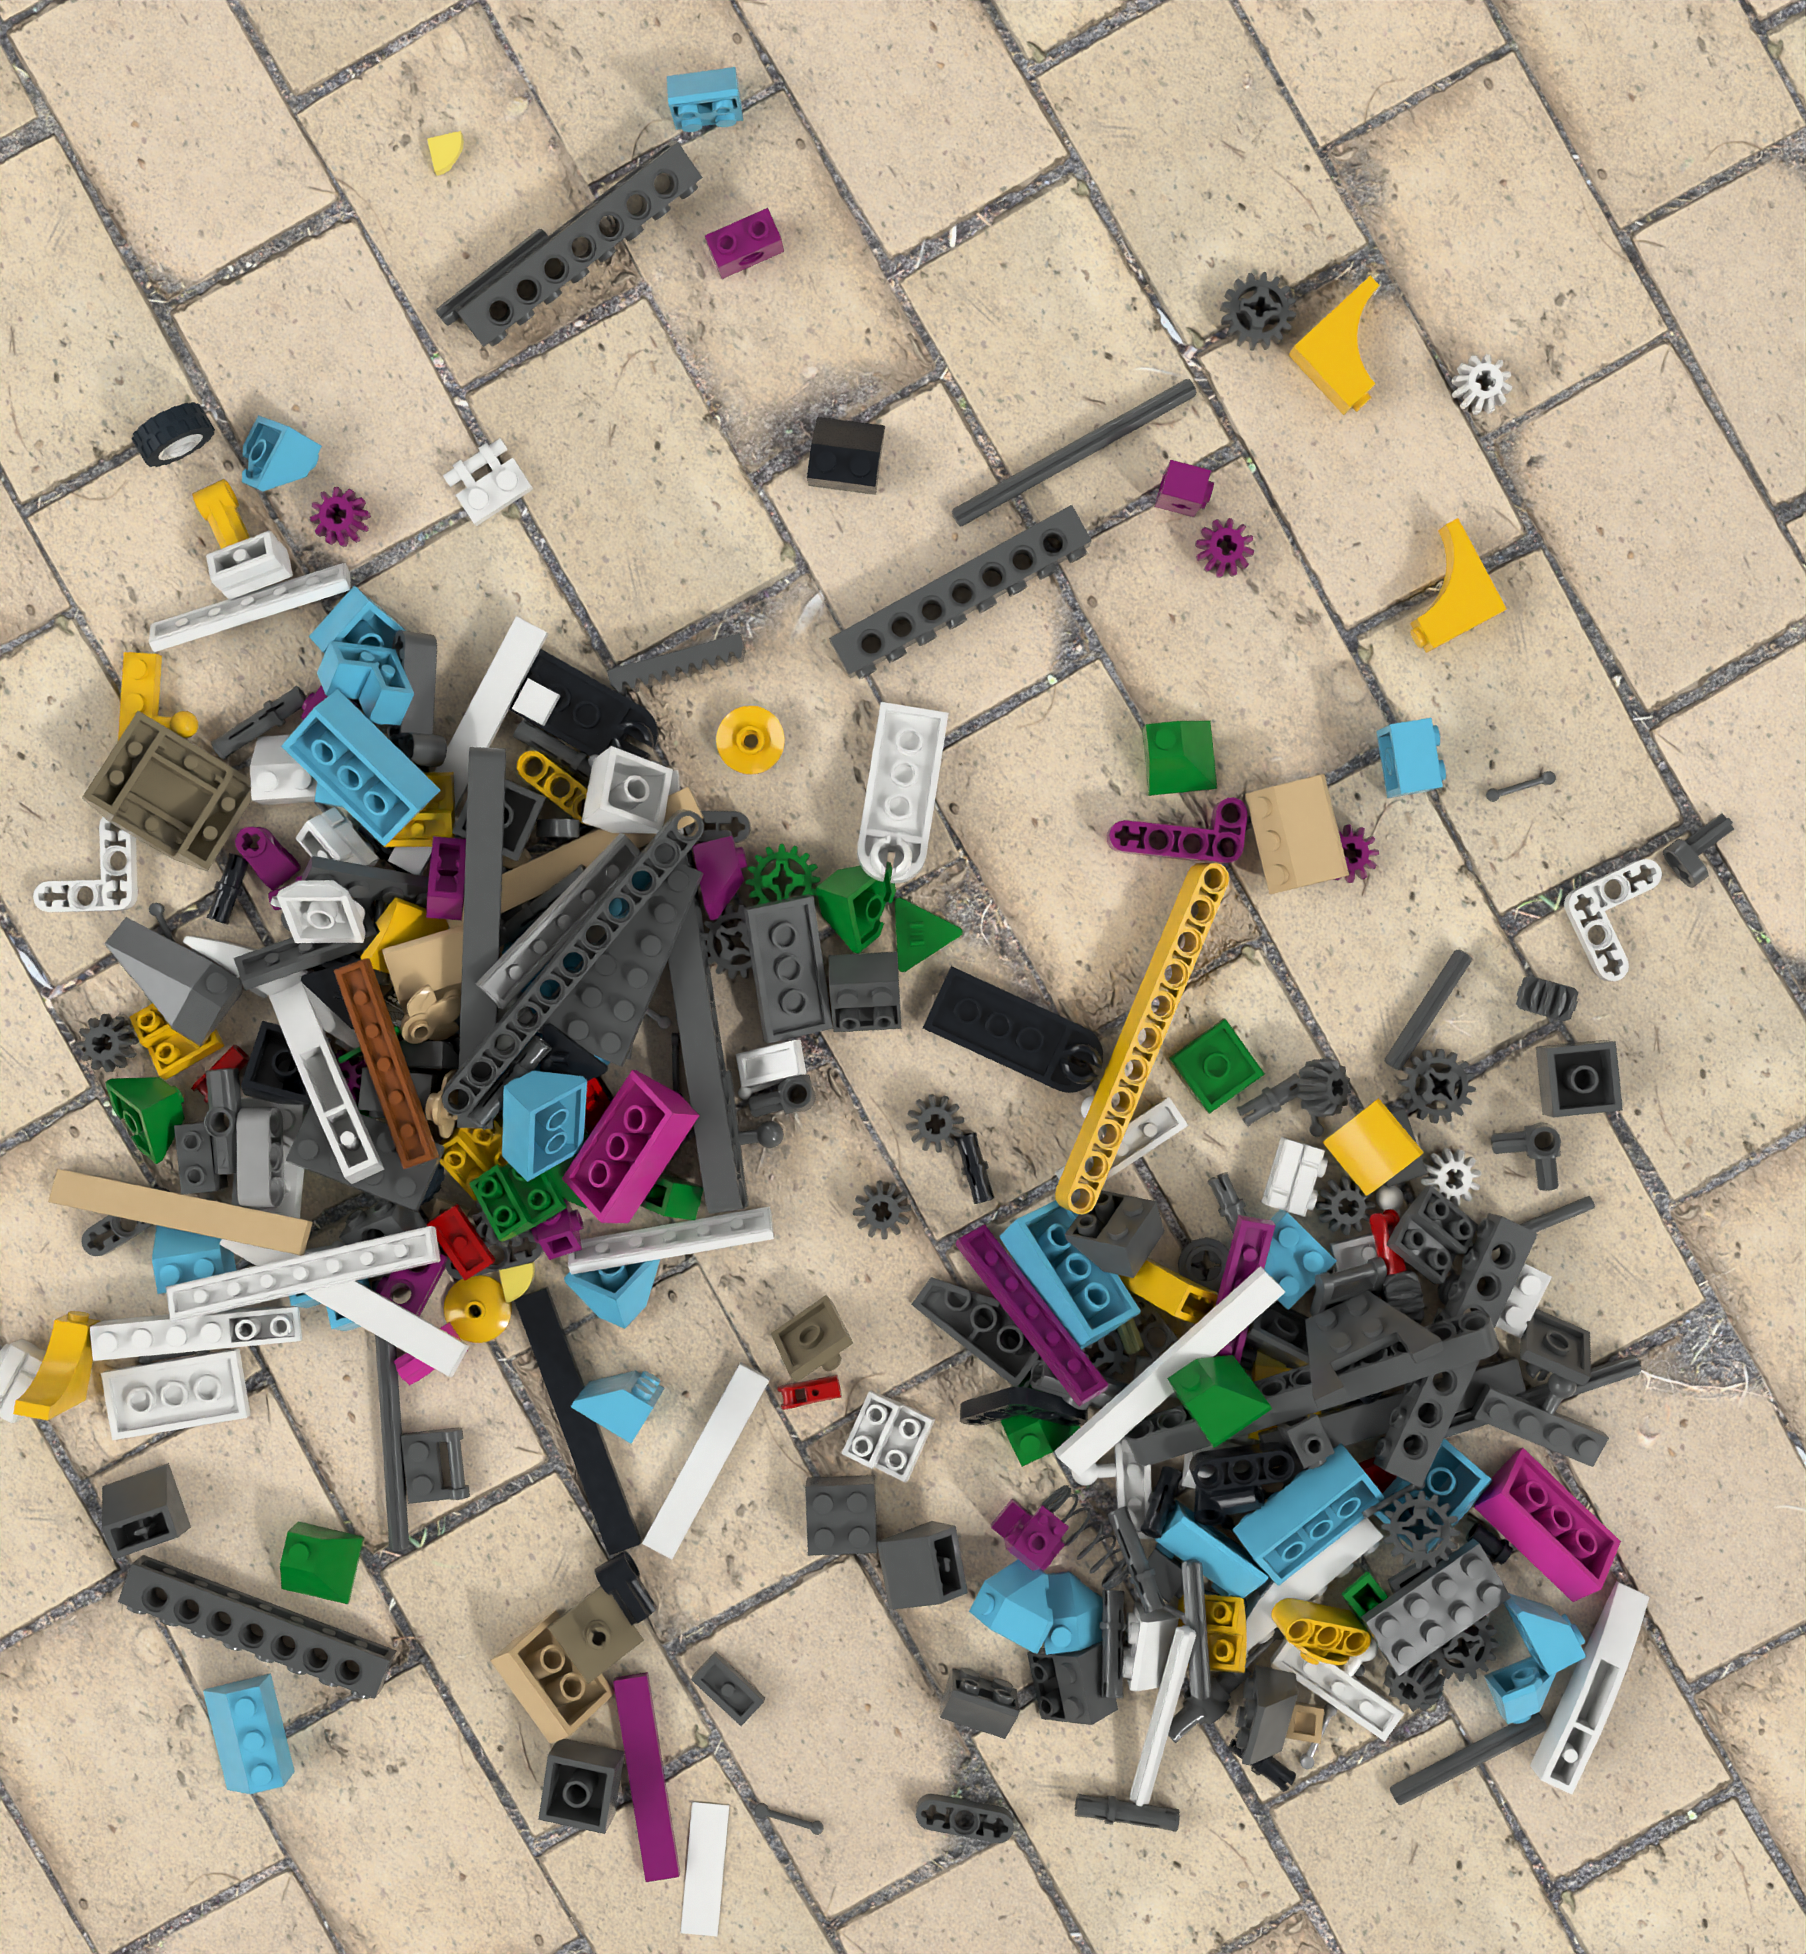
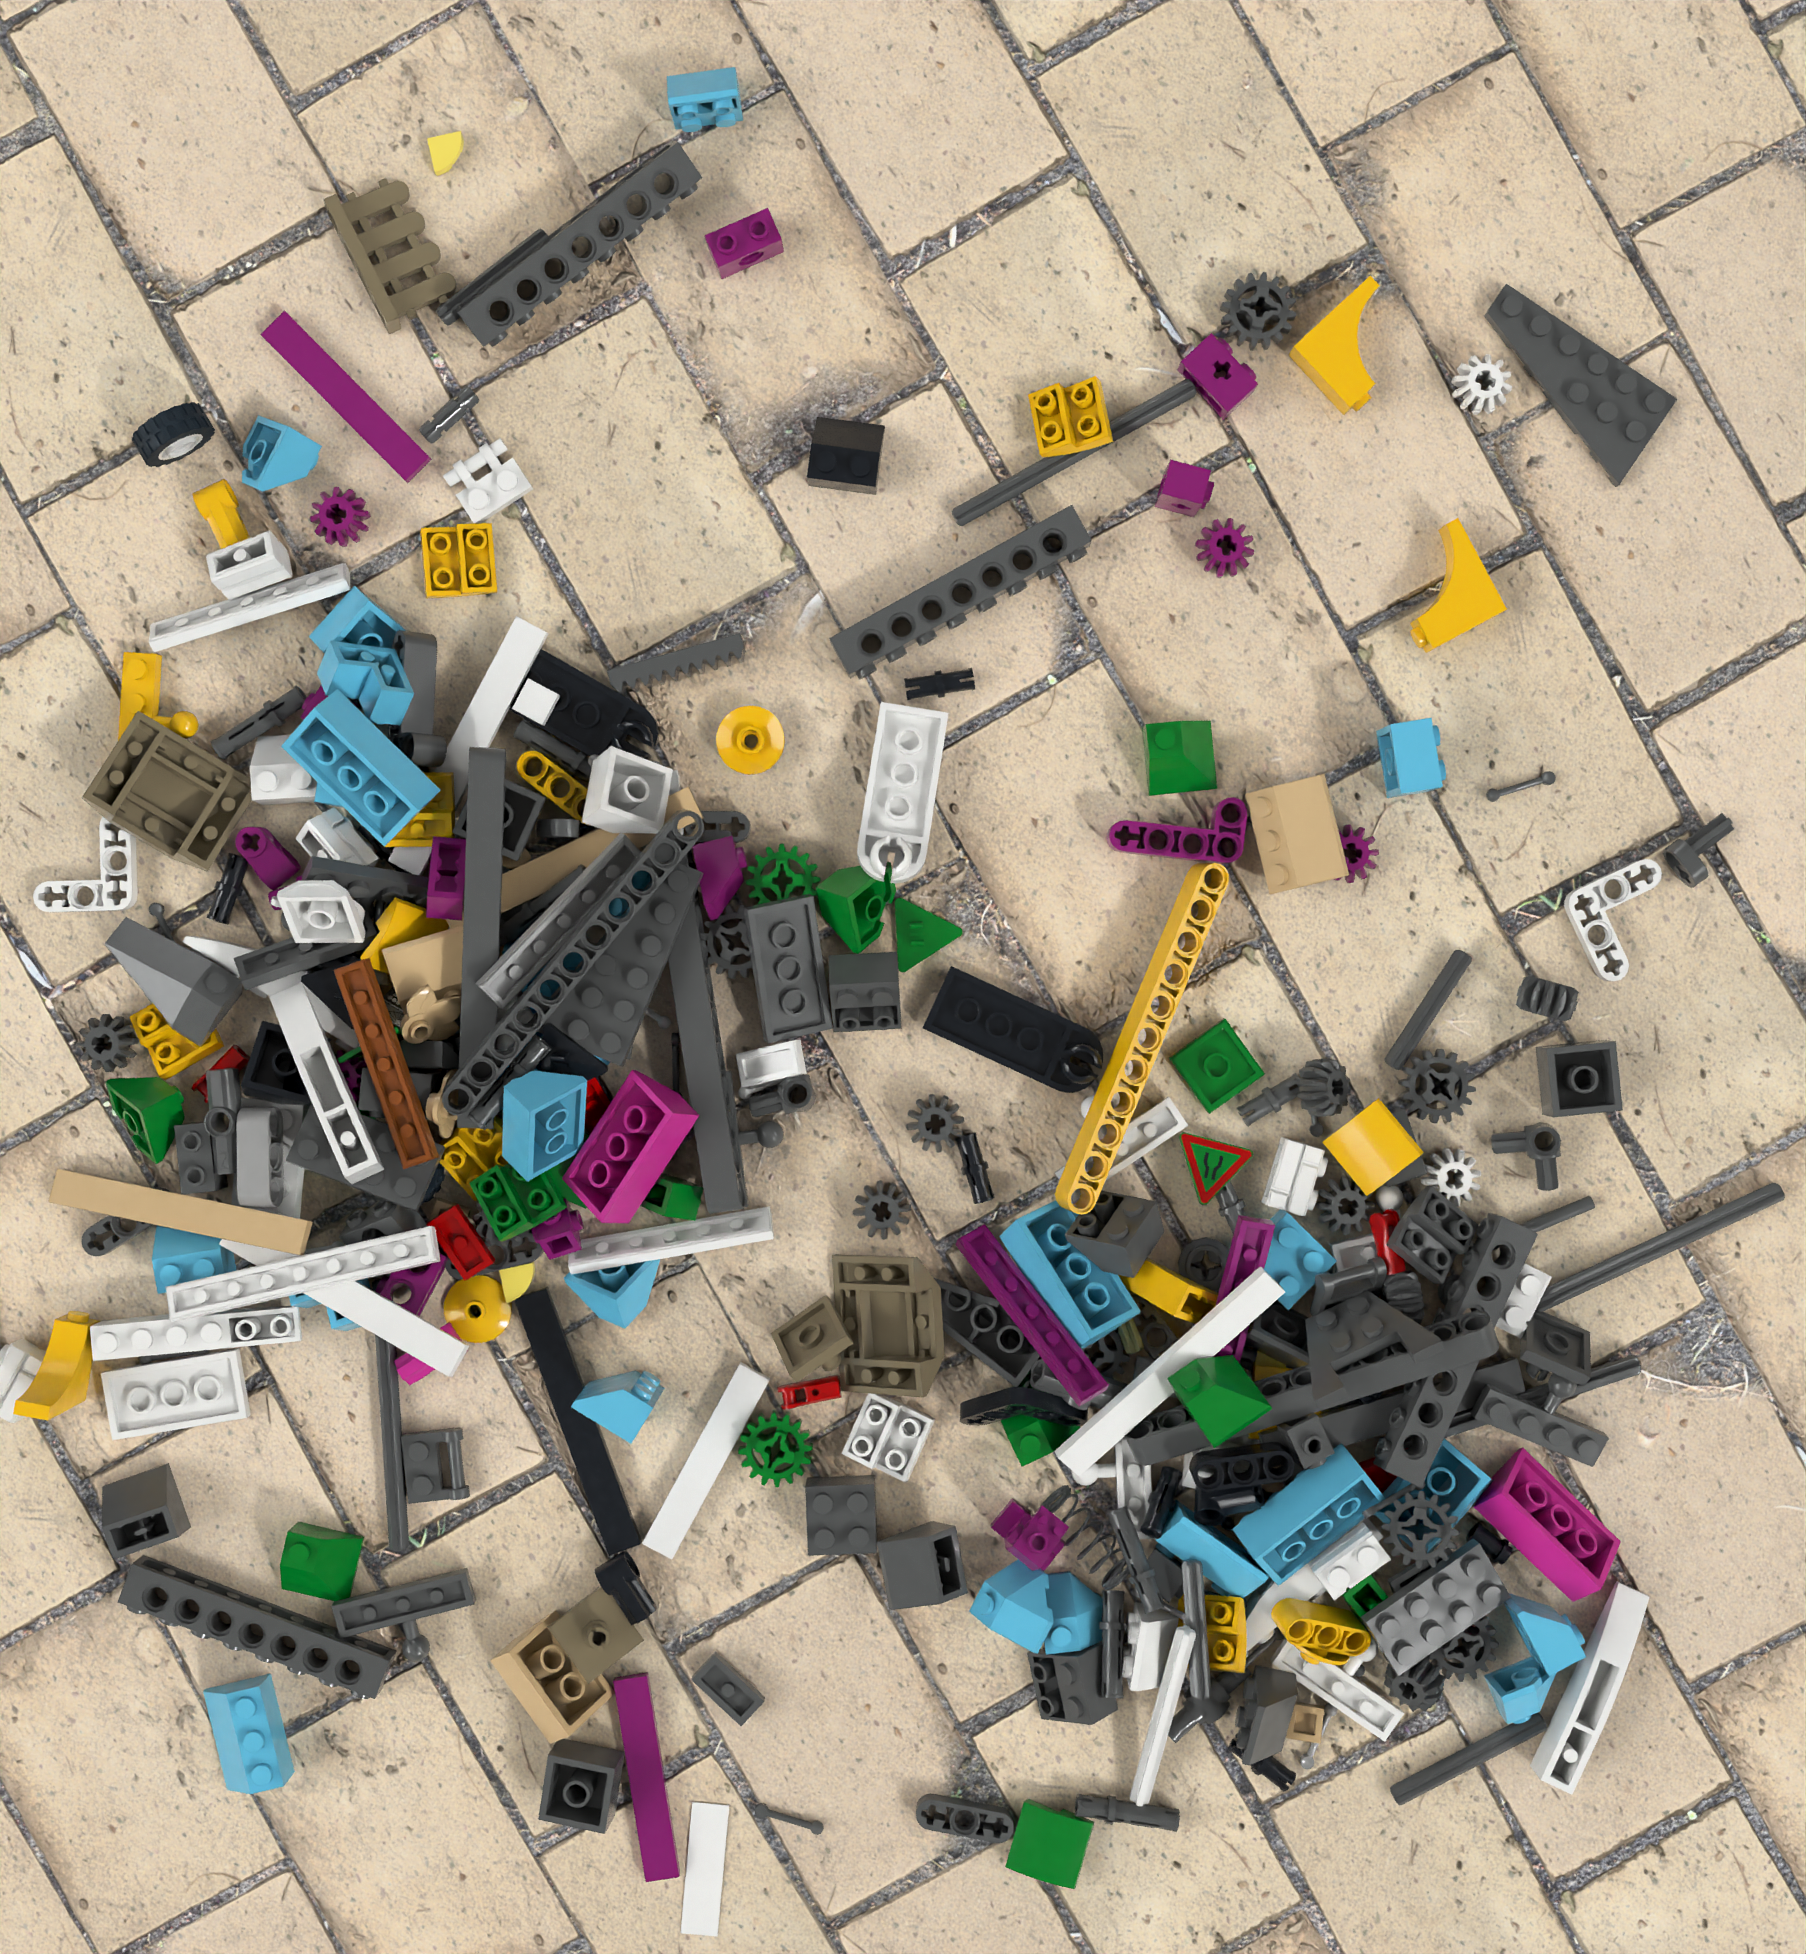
dark grey slope [939,1668,1020,1739] -> none
none -> magenta tile [260,310,432,483]
none -> dark tan fence [323,178,456,334]
none -> dark grey plate [331,1568,476,1662]
none -> dark grey axle [419,386,479,443]
none -> yellow slope [420,523,497,599]
none -> green gear [738,1410,813,1487]
none -> dark tan slope [832,1254,945,1397]
none -> black pin [904,668,975,700]
none -> green slope [1005,1799,1095,1889]
none -> yellow slope [1028,376,1113,457]
none -> magenta brick [1177,333,1258,420]
none -> piece [1179,1132,1253,1205]
none -> white brick [1308,1522,1391,1600]
none -> dark grey wing [1484,284,1677,487]
none -> dark grey axle [1536,1183,1785,1312]

